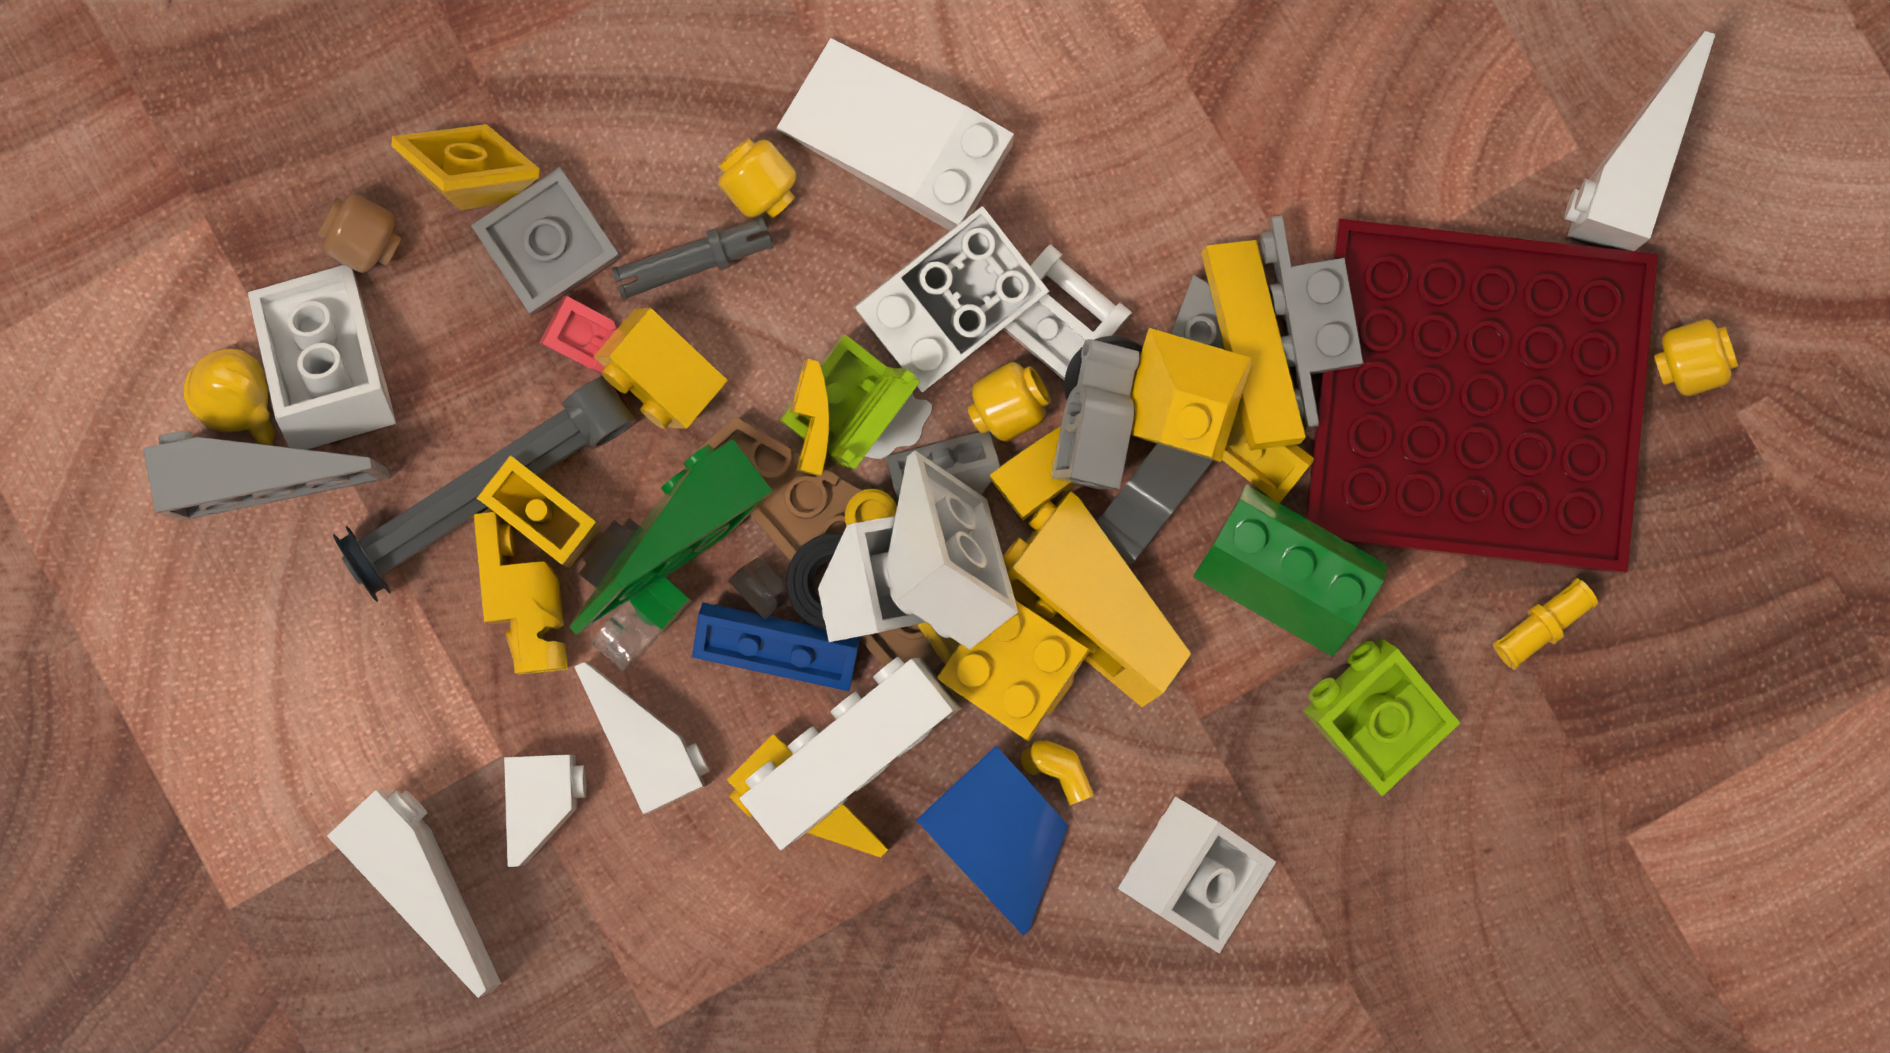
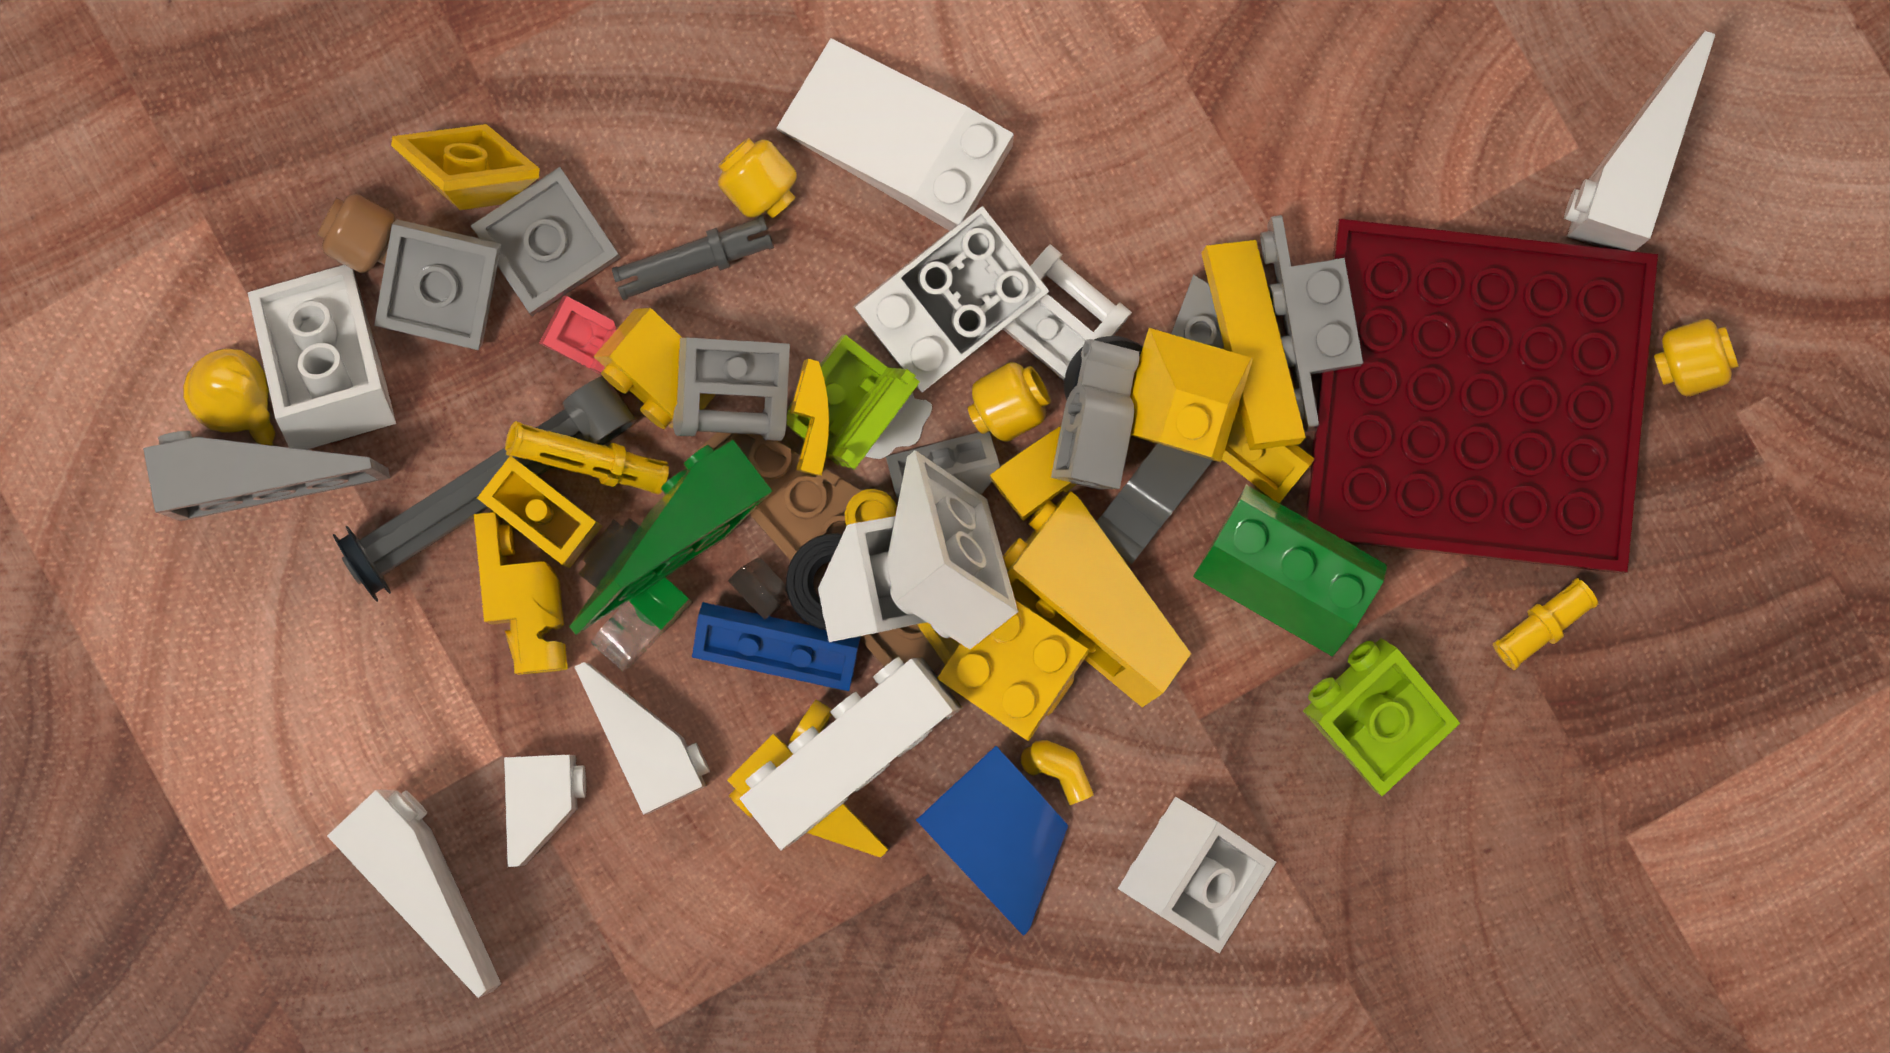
none -> light grey plate [374,219,501,350]
none -> yellow pin [505,421,669,495]
none -> light grey plate [673,337,790,441]
none -> yellow tile [787,699,832,745]

